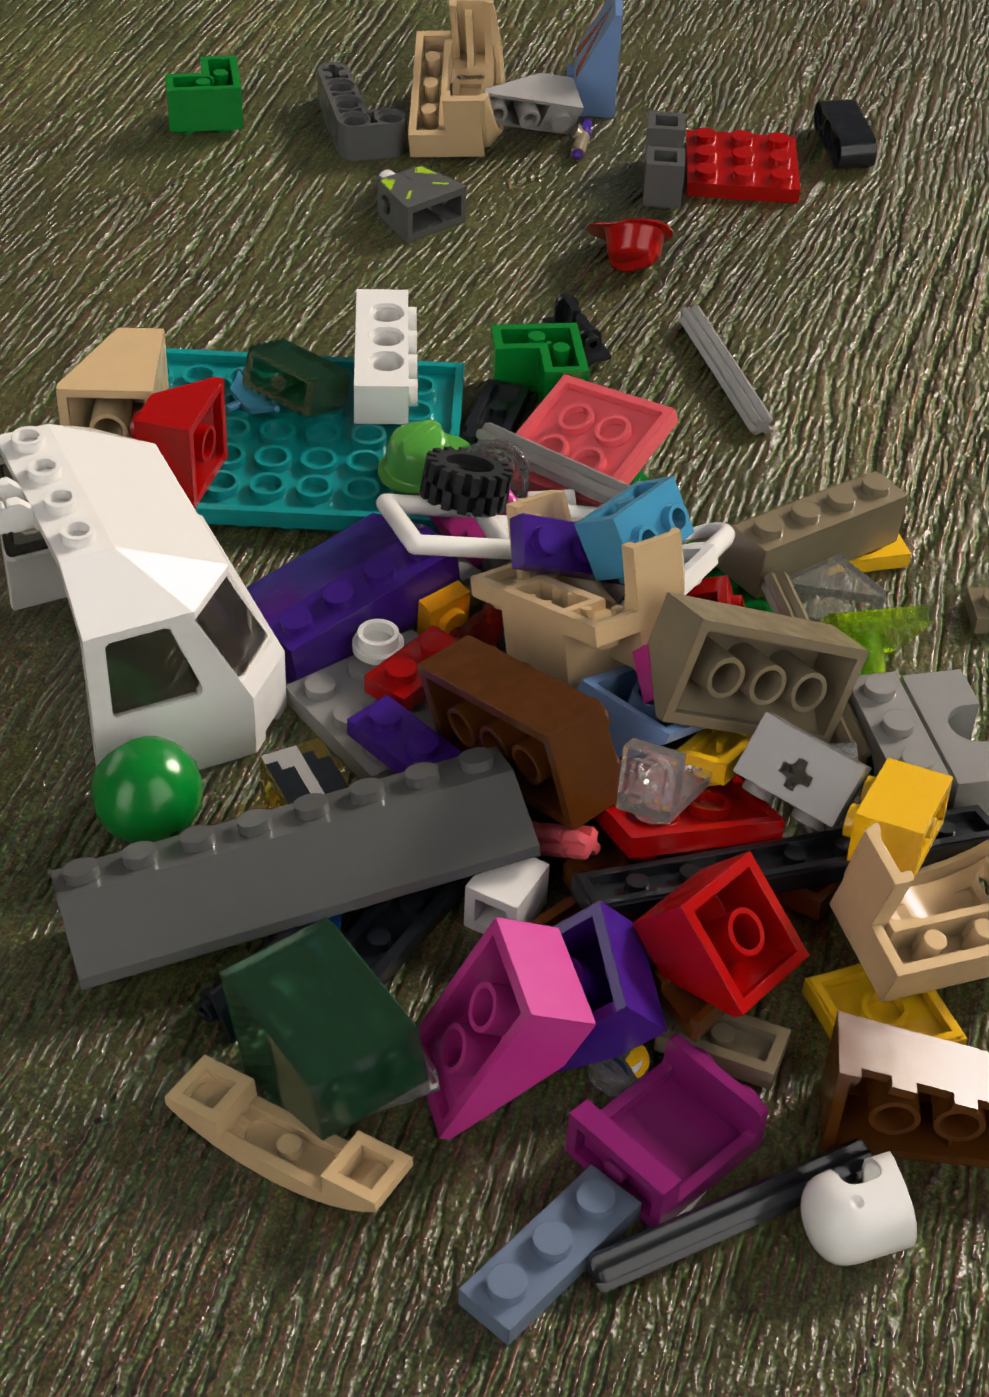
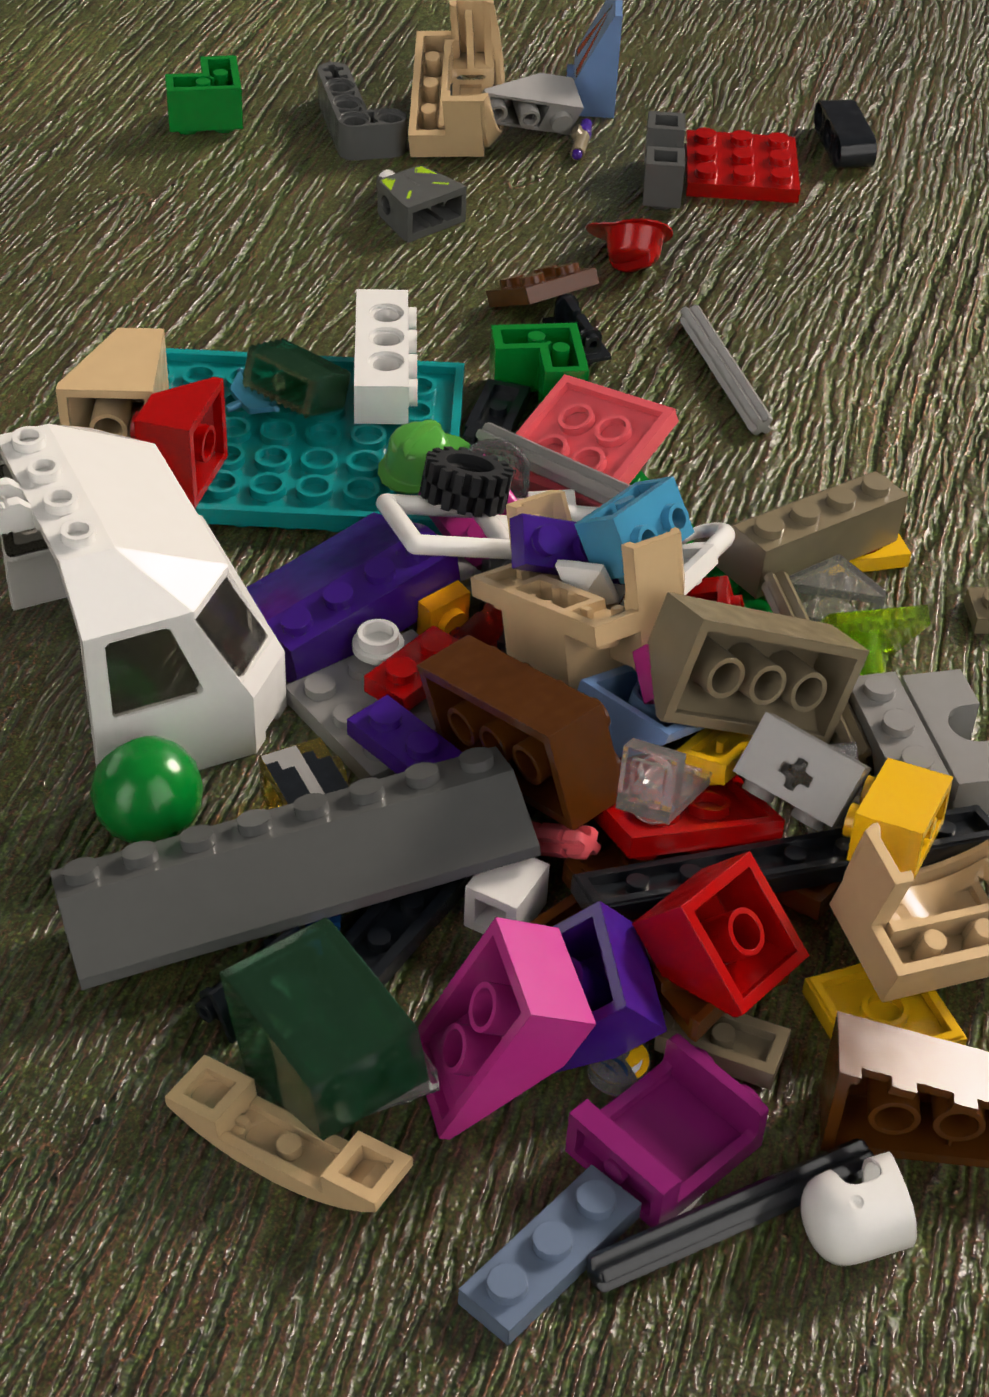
none -> reddish brown plate [486,262,599,307]
none -> white slope [555,559,620,605]

